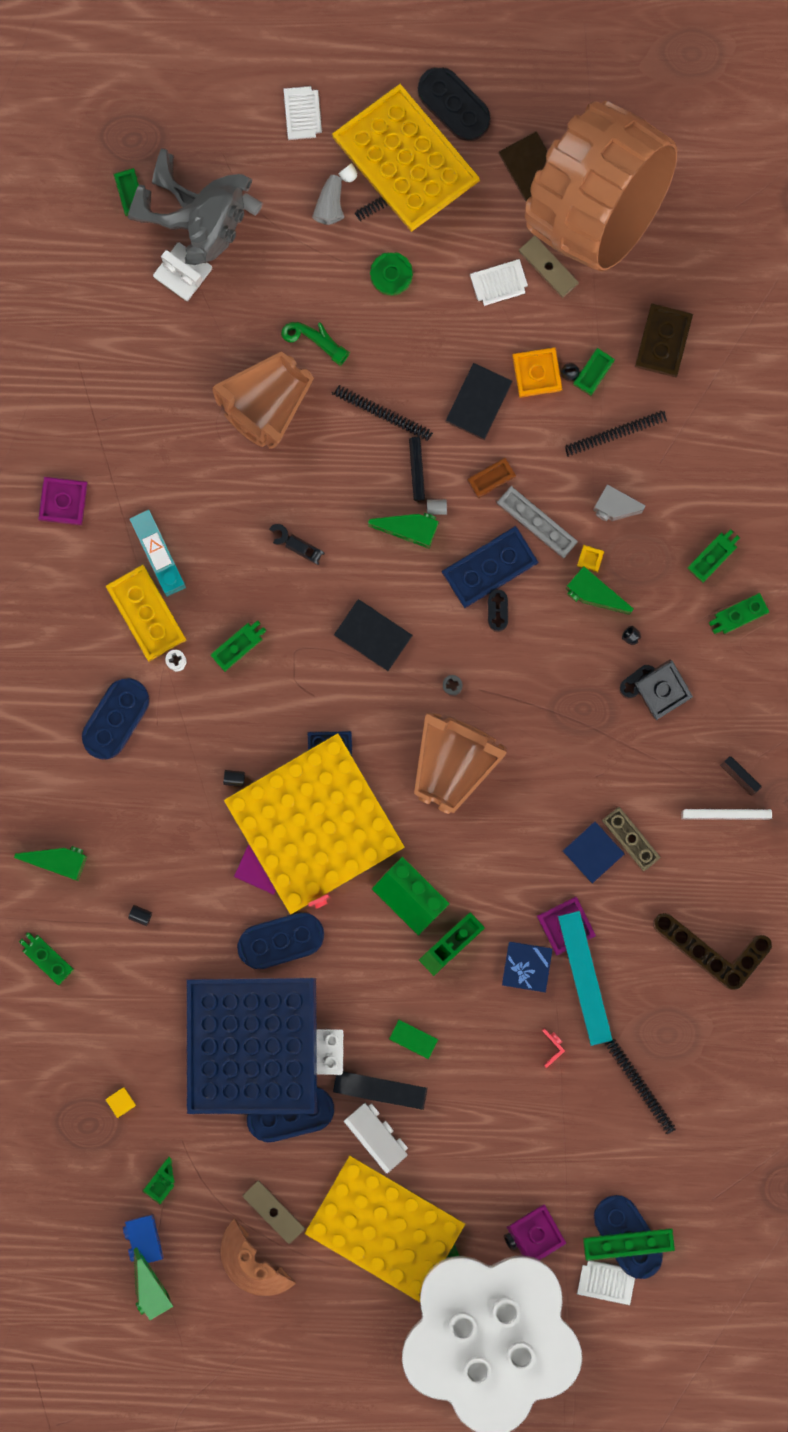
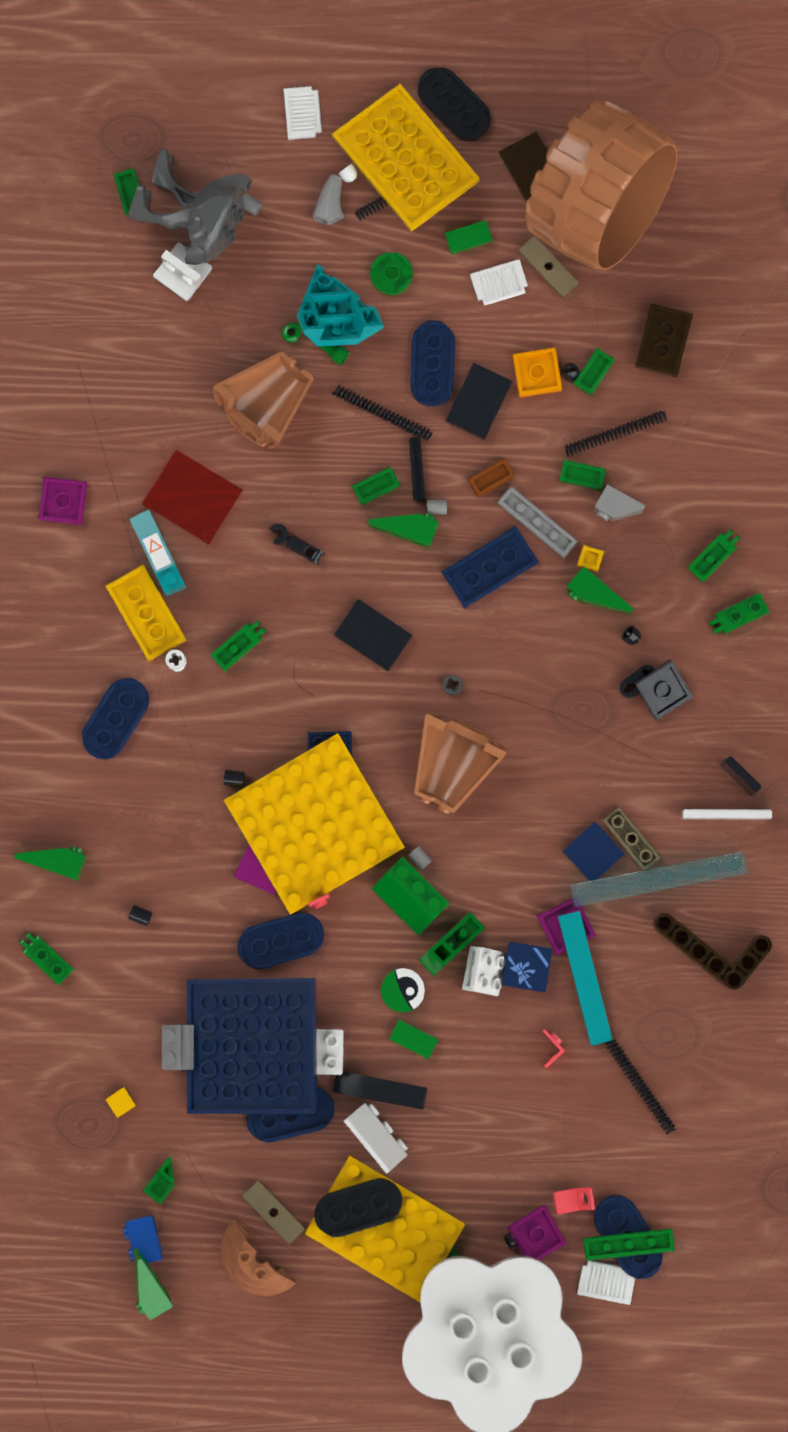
black beam [488,590,508,632] -> none
none -> clear red piece [142,450,243,545]
none -> light grey plate [162,1025,194,1070]
none -> teal wedge [296,264,384,346]
none -> black tile [314,1178,402,1237]
none -> green tile [352,466,400,506]
none -> tile [381,968,425,1013]
none -> light grey hinge [408,846,433,870]
none -> dark blue tile [410,320,455,407]
none -> green tile [445,220,492,255]
none -> white bracket [462,946,506,996]
none -> coral bracket [553,1187,595,1214]
none -> green tile [559,460,606,491]
none -> clear light blue plate [570,852,748,907]

